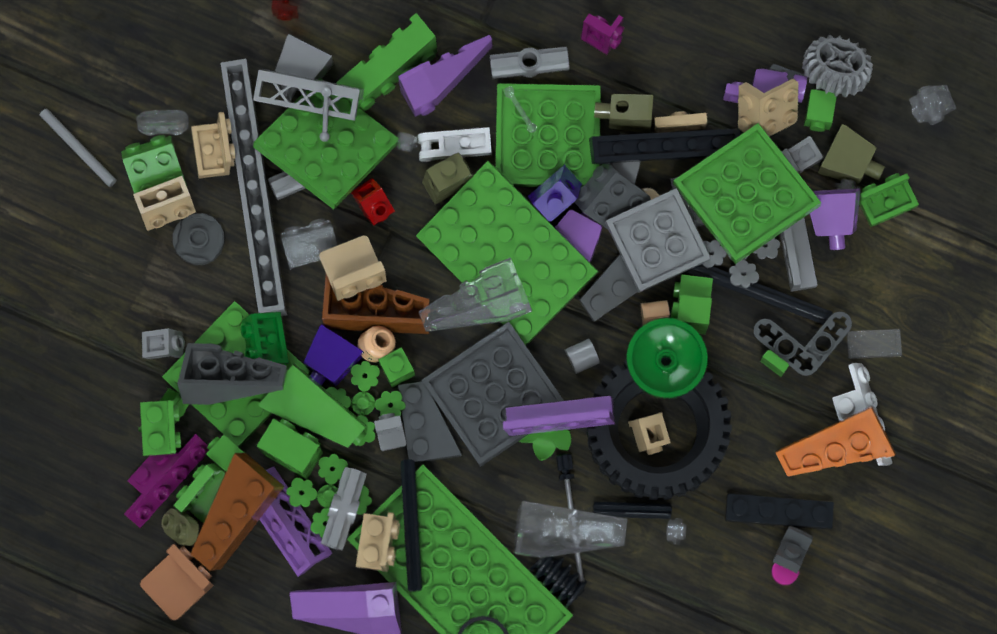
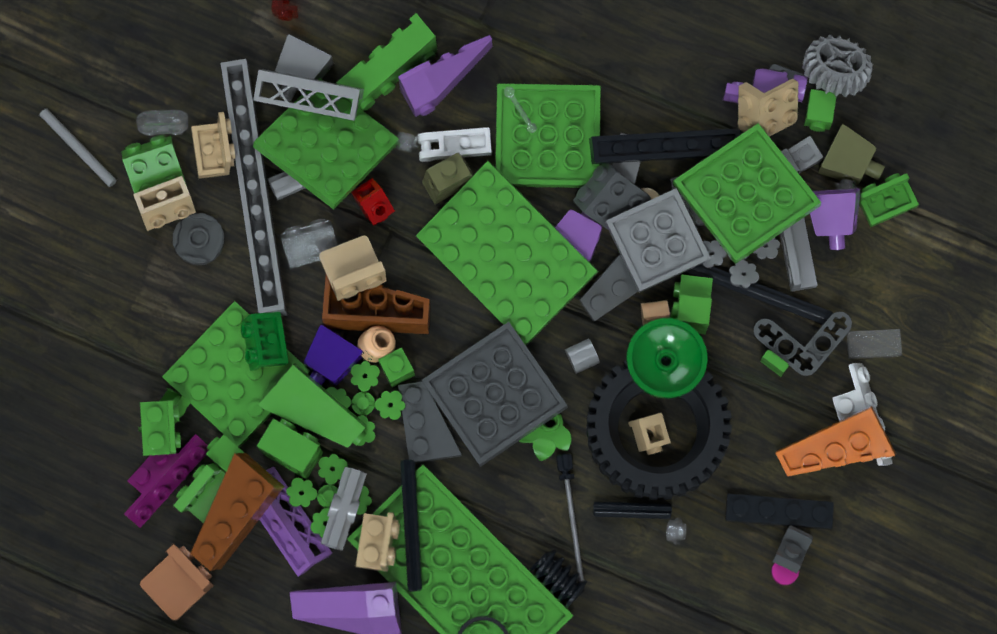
light grey bracket [142,328,185,359] -> none
olive plate [161,509,199,546] -> none
dark grey wedge [177,343,287,405] -> none
light grey hinge [319,87,332,142] -> none
light grey bracket [374,413,406,451] -> none
clear wedge [419,257,532,332] -> none
light grey piece [490,47,569,79] -> none
medium lavender fence [503,396,615,436] -> none
clear wedge [514,501,627,558] -> none
torso [528,164,582,222] -> none
magenta bracket [581,13,625,55] -> none
olive torso [594,94,653,133] -> none
tan plate [653,111,707,133] -> none
clear brick [909,85,956,125] -> none

